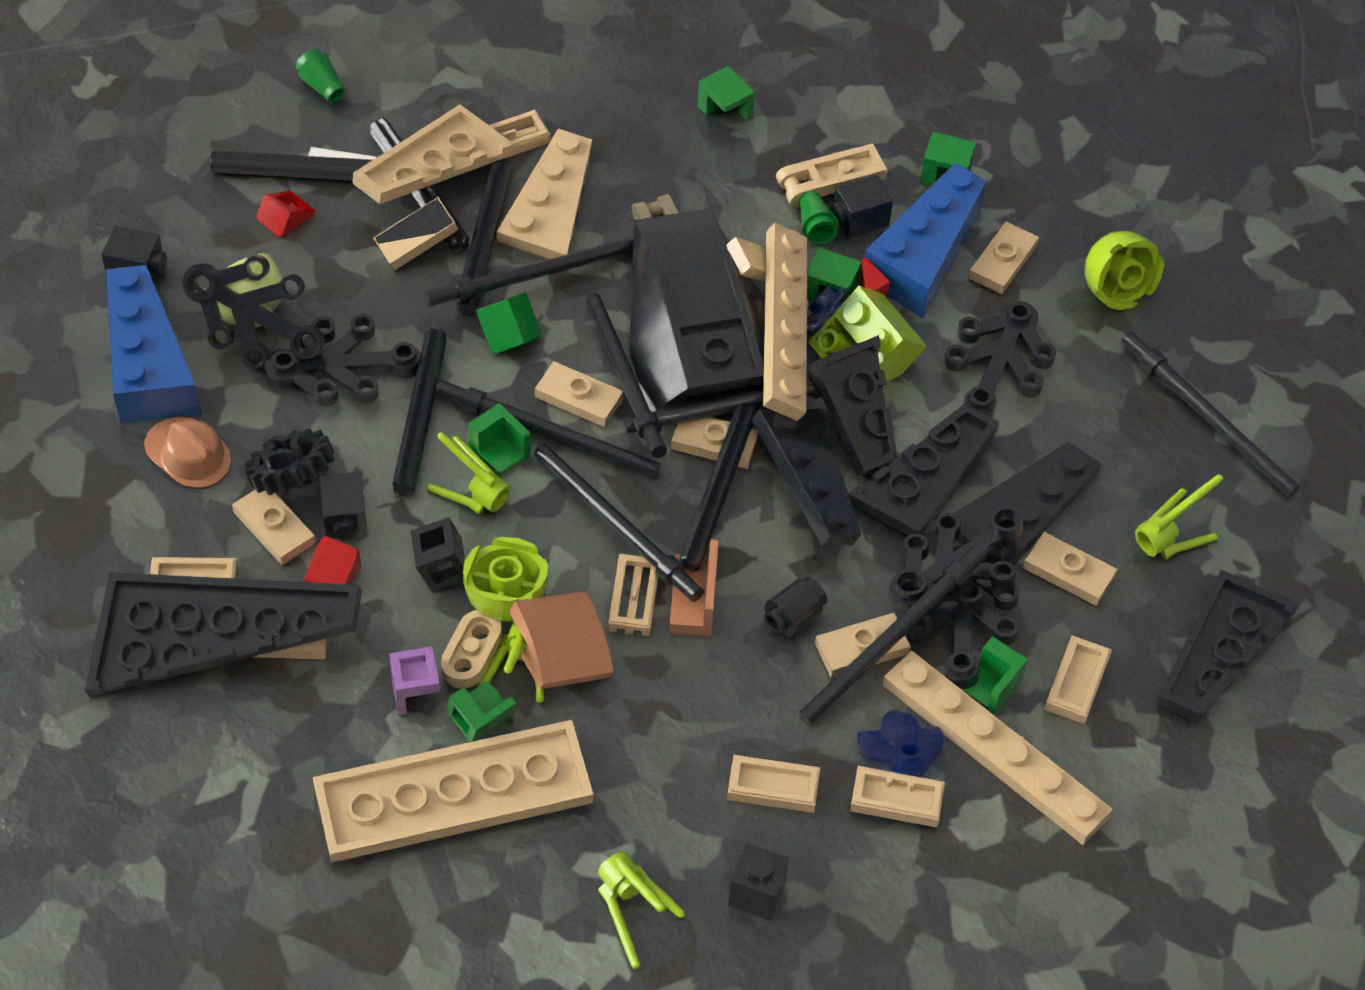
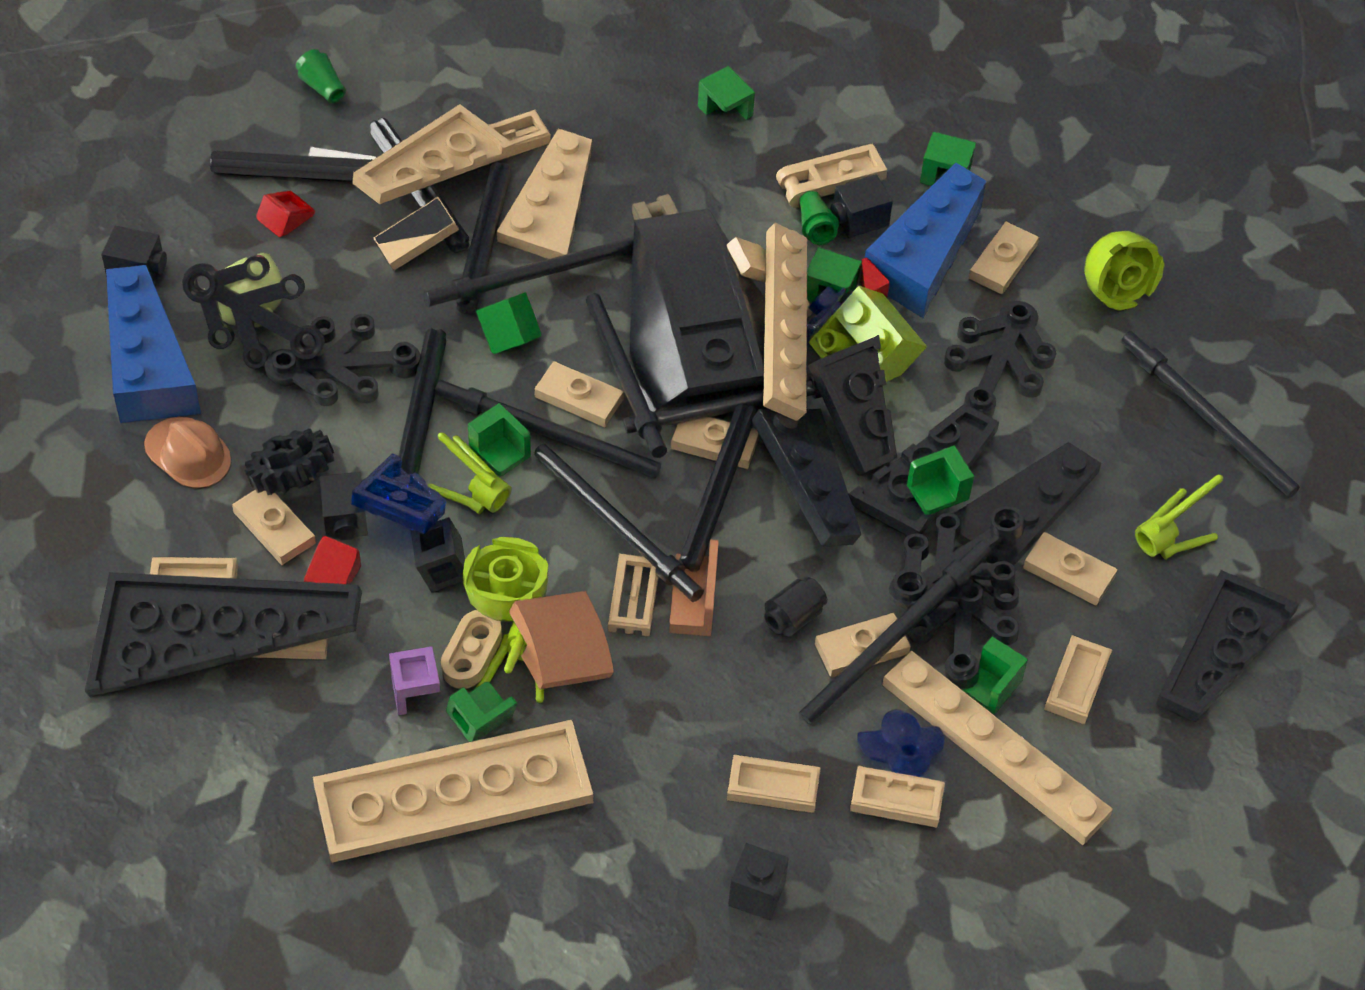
lime plant [598,852,685,969] -> none
none -> clear blue wing [351,453,446,534]
none -> green panel [907,445,974,515]

